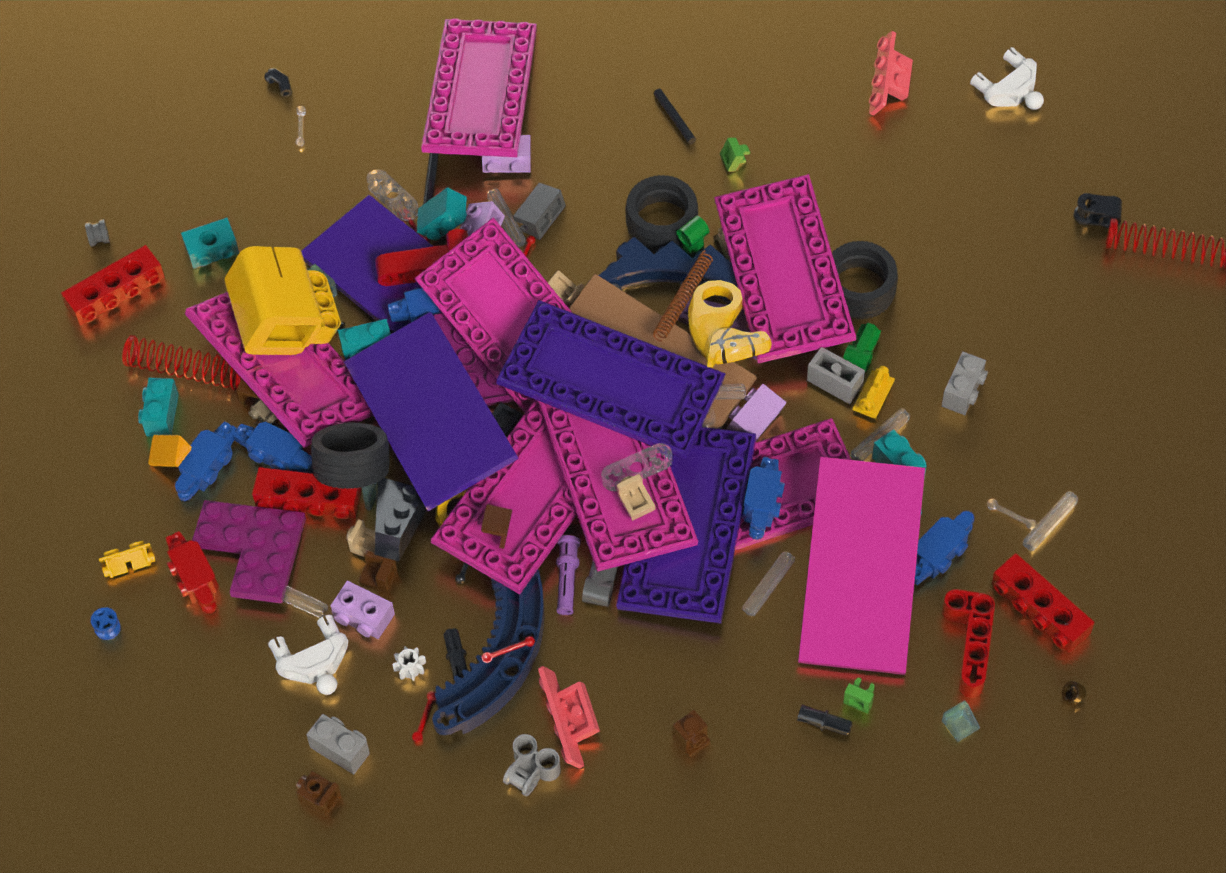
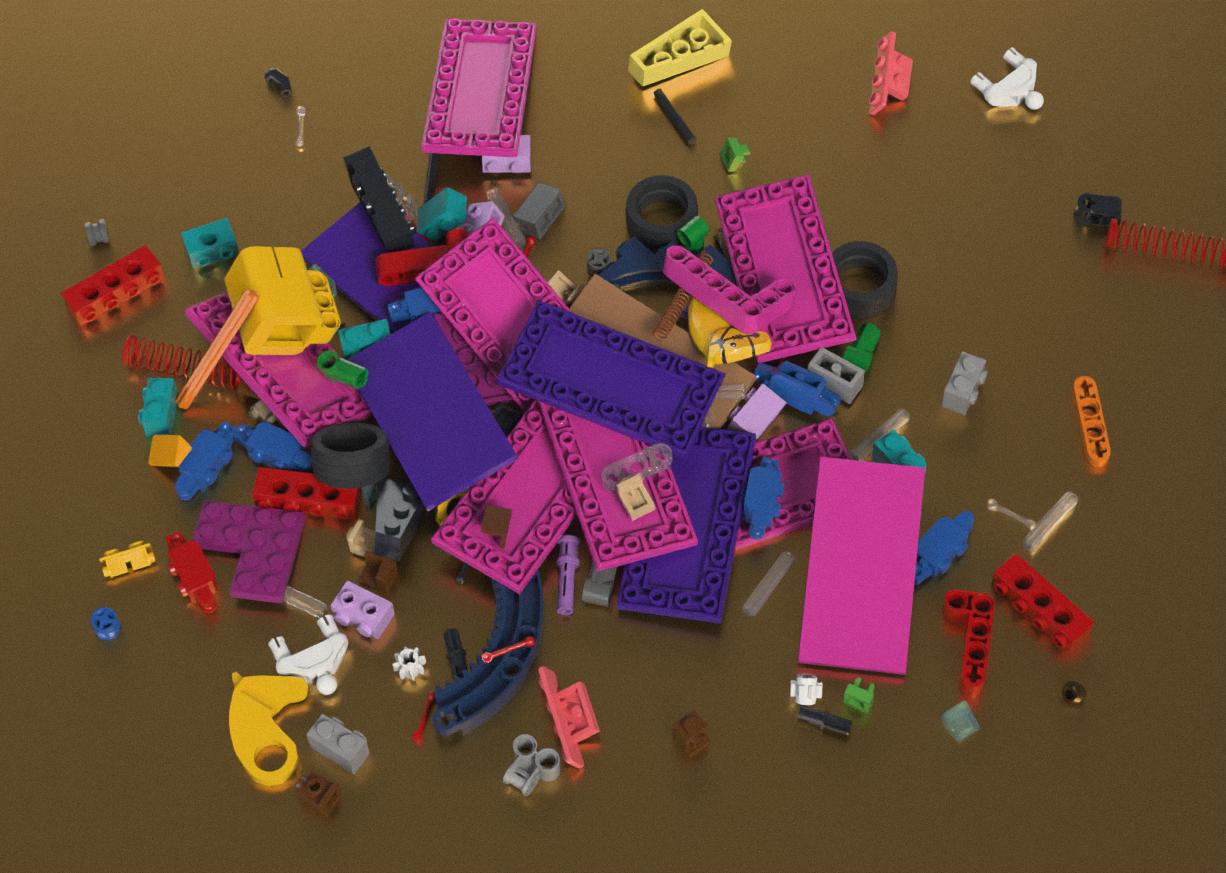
yellow hinge [852,366,895,419] -> none
none -> orange axle [176,289,259,409]
none -> yellow animal [229,672,309,786]
none -> green piece [317,350,369,390]
none -> black wedge [343,146,416,253]
none -> dark grey wheel [587,248,611,277]
none -> light yellow wedge [628,9,732,87]
none -> dark pink beam [663,246,796,334]
none -> blue hinge [754,361,841,416]
none -> white gear [790,674,823,705]
none -> orange beam [1072,376,1111,467]

